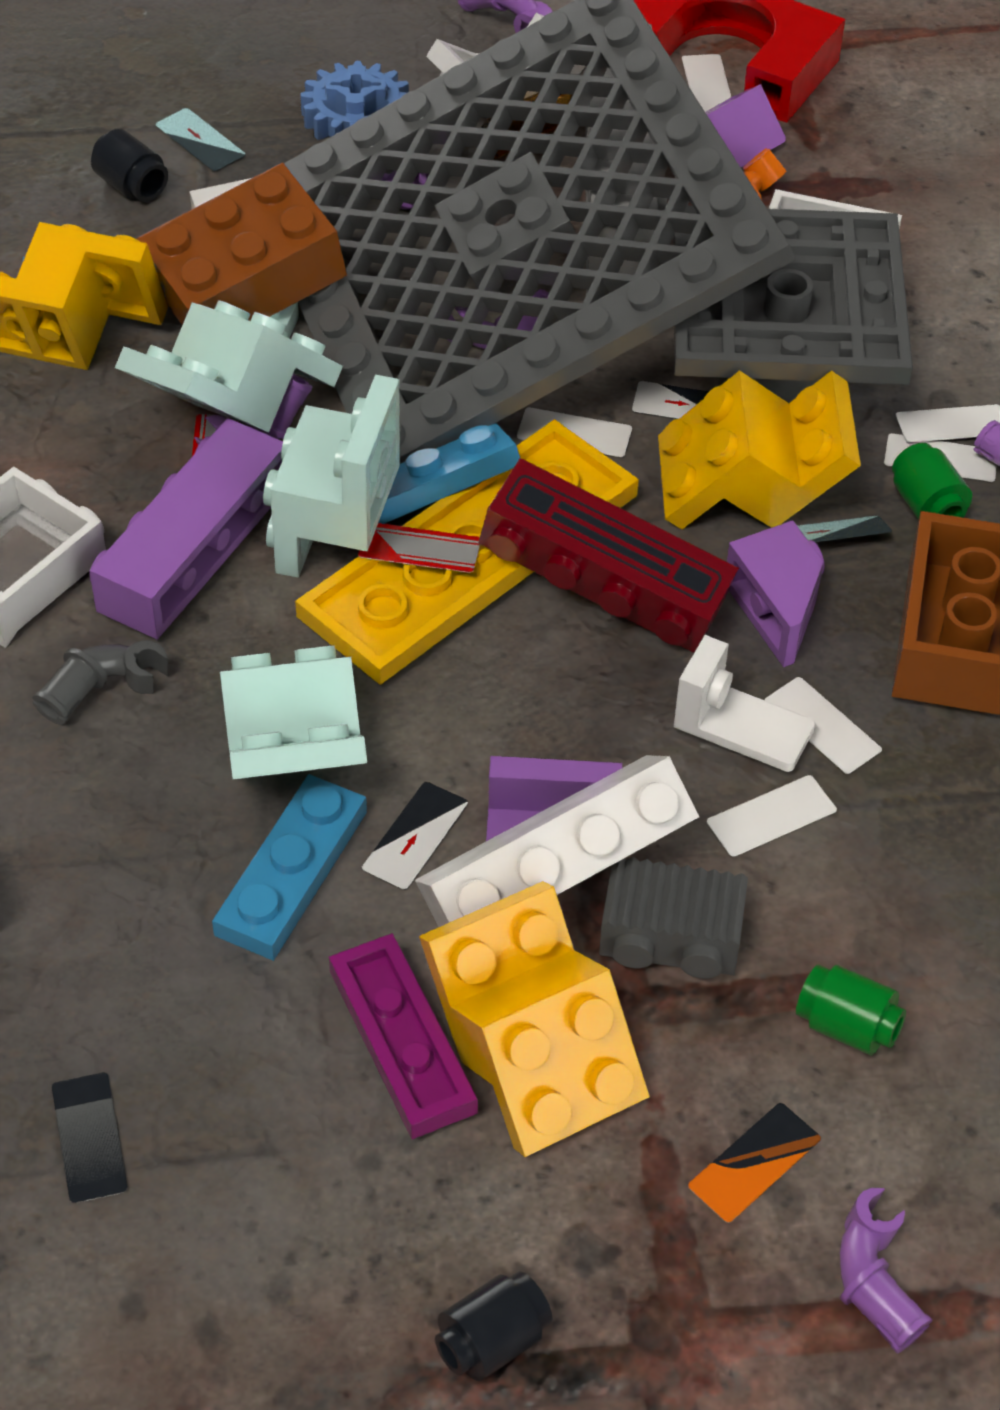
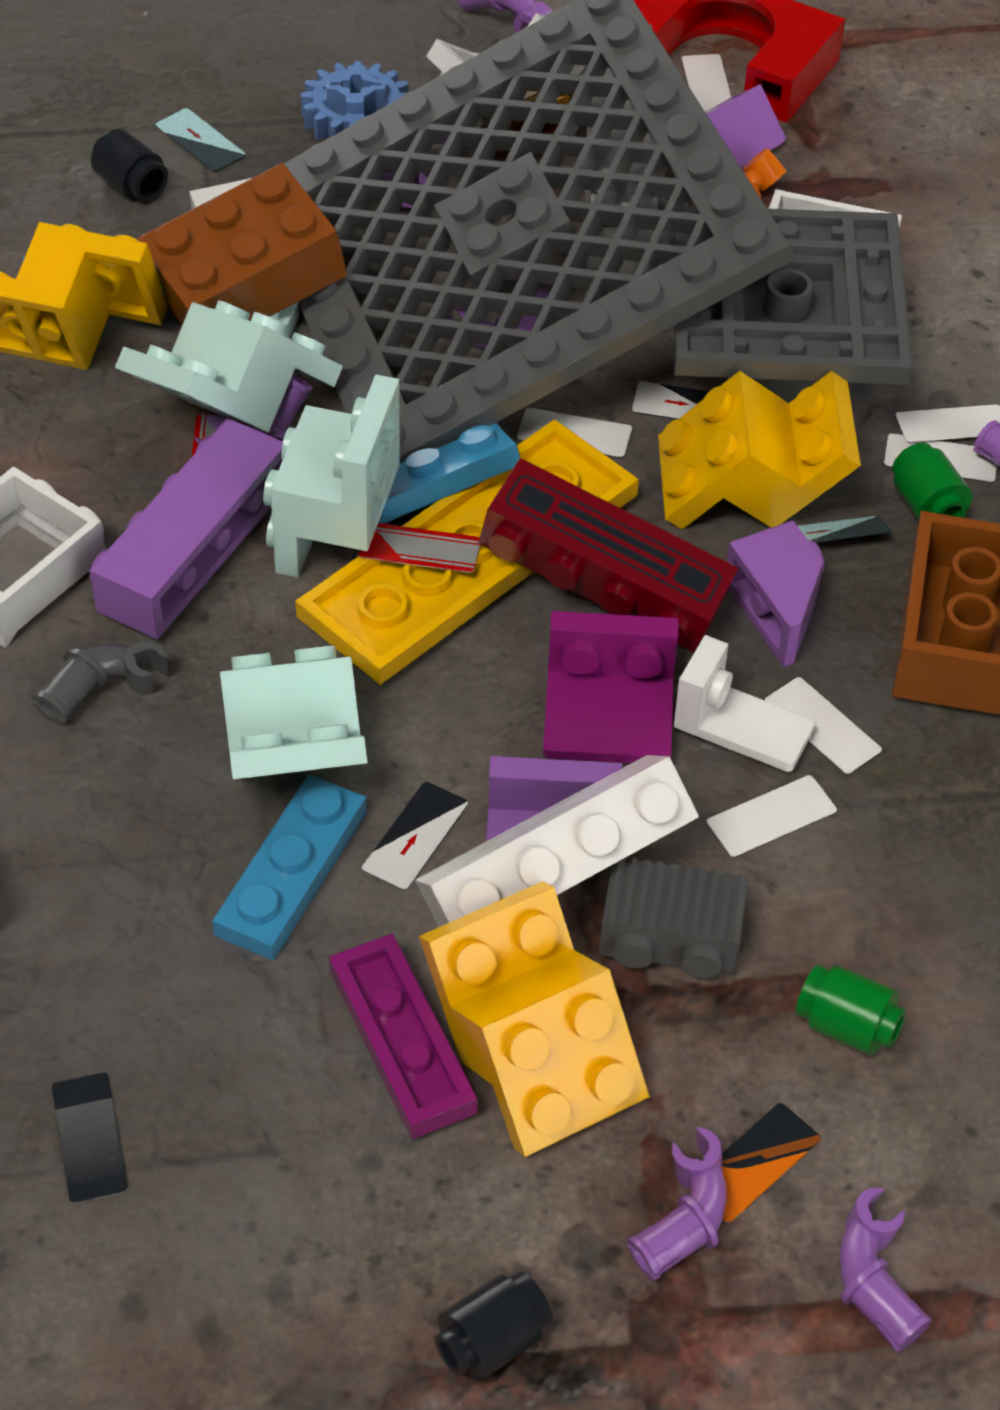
none -> magenta bracket [543,611,678,763]
none -> medium lavender piece [627,1127,727,1281]

